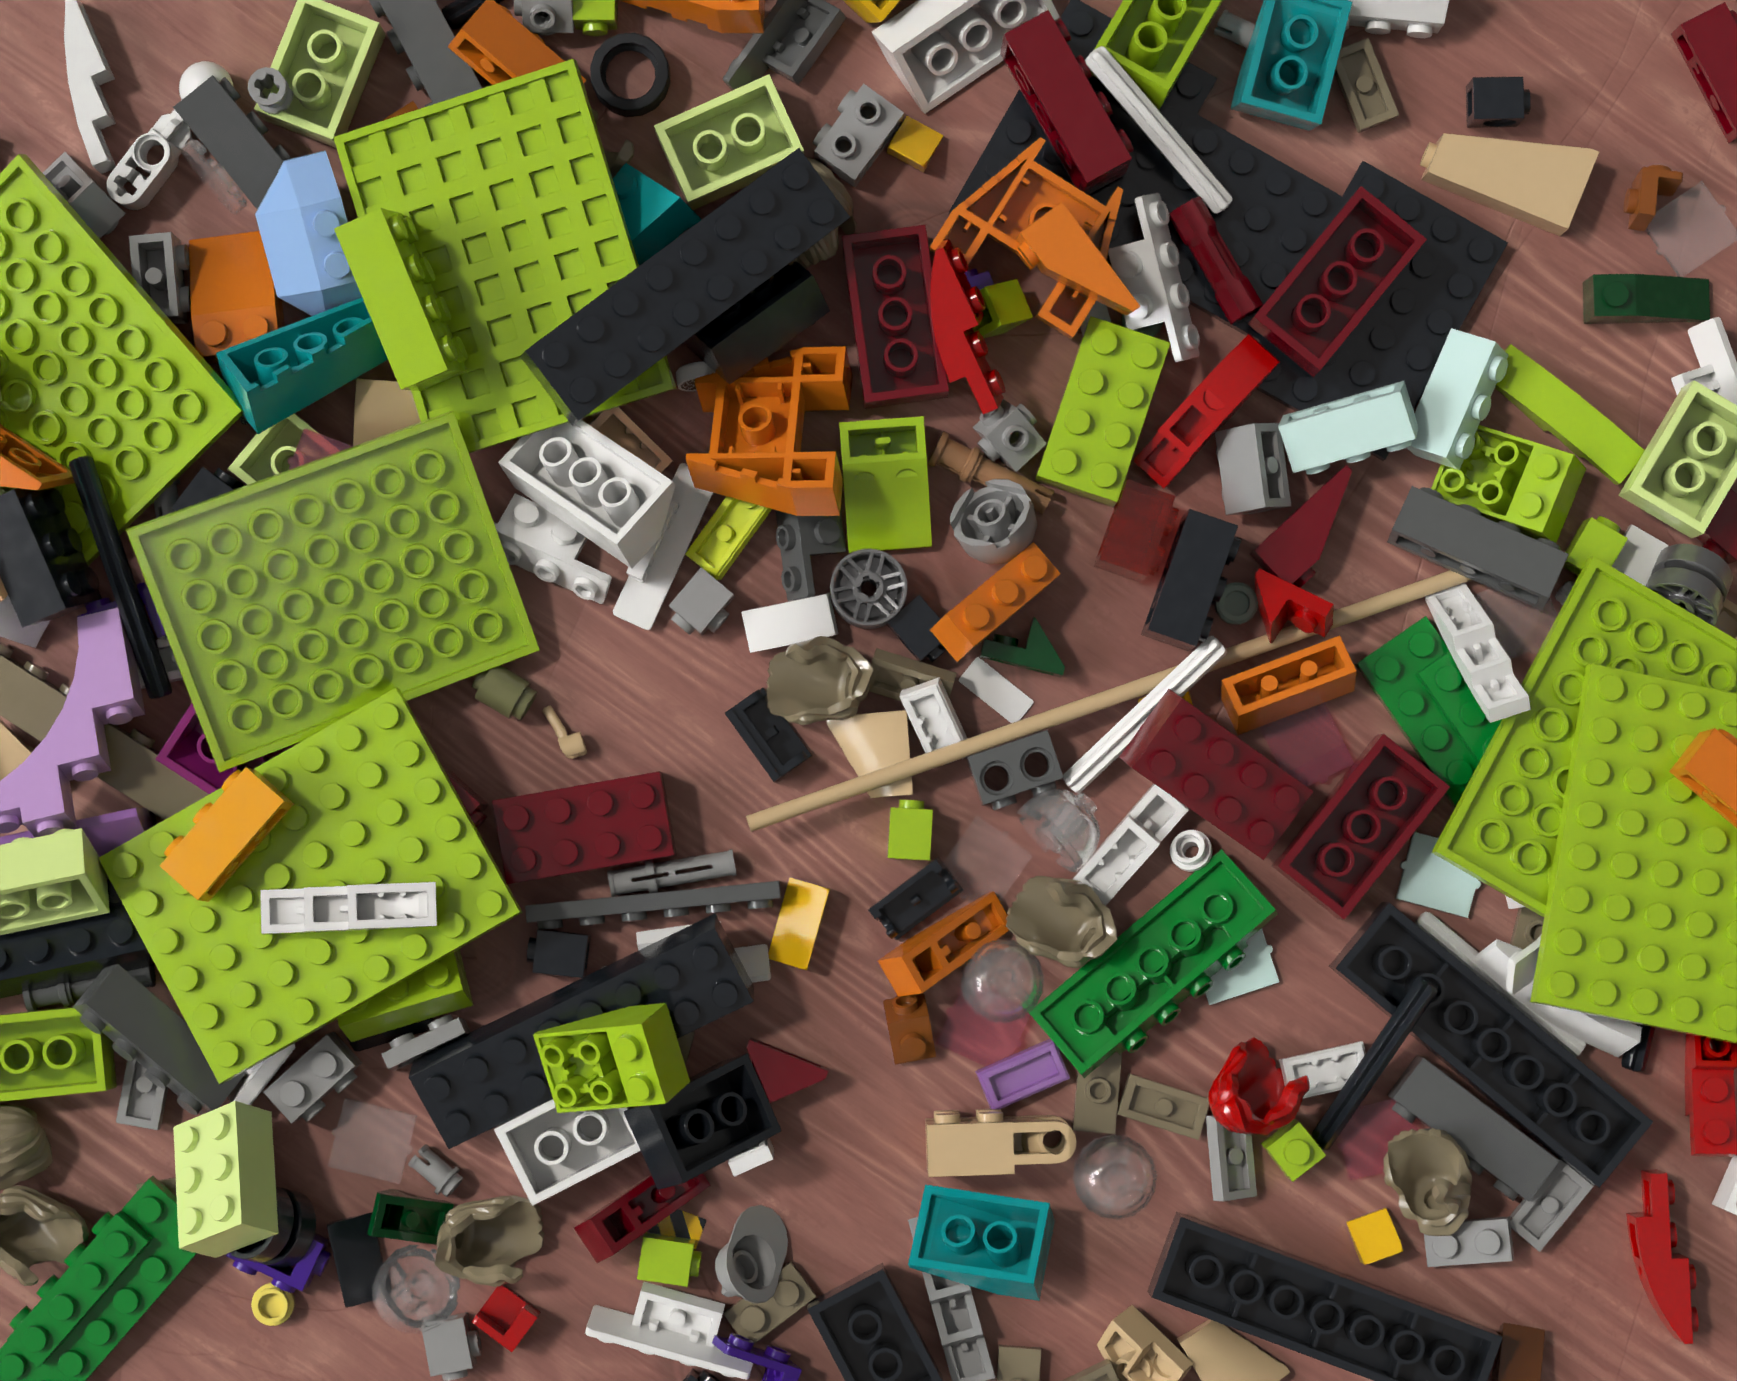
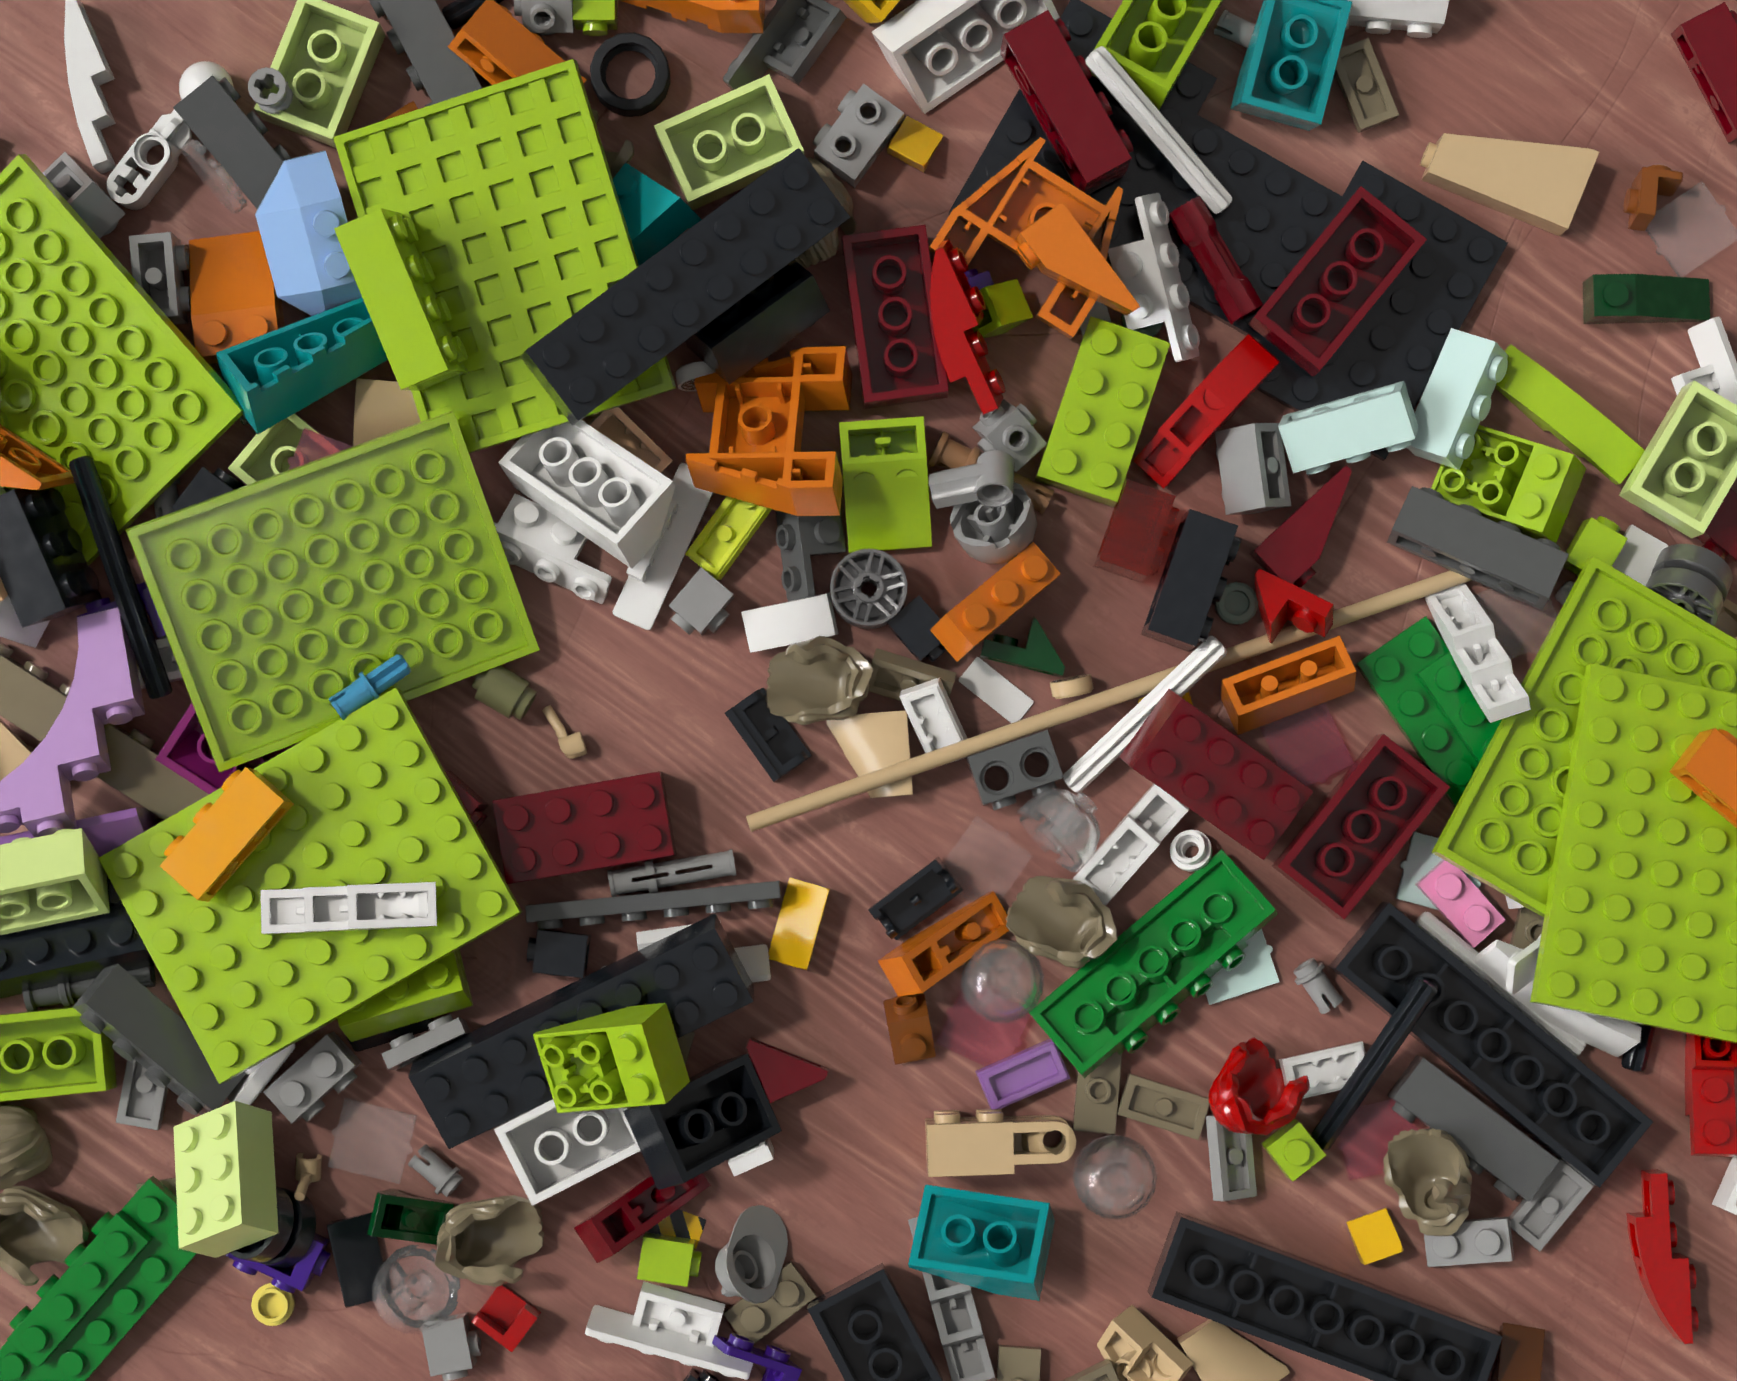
lime brick [887,800,933,861] -> none
black brick [1466,77,1531,128] -> none
none -> tan hand [294,1153,322,1201]
none -> dark azure axle [328,654,411,720]
none -> light grey piece [929,450,1015,509]
none -> tan tile [1050,674,1094,699]
none -> light grey pin [1293,958,1343,1014]
none -> bright pink plate [1415,860,1506,948]

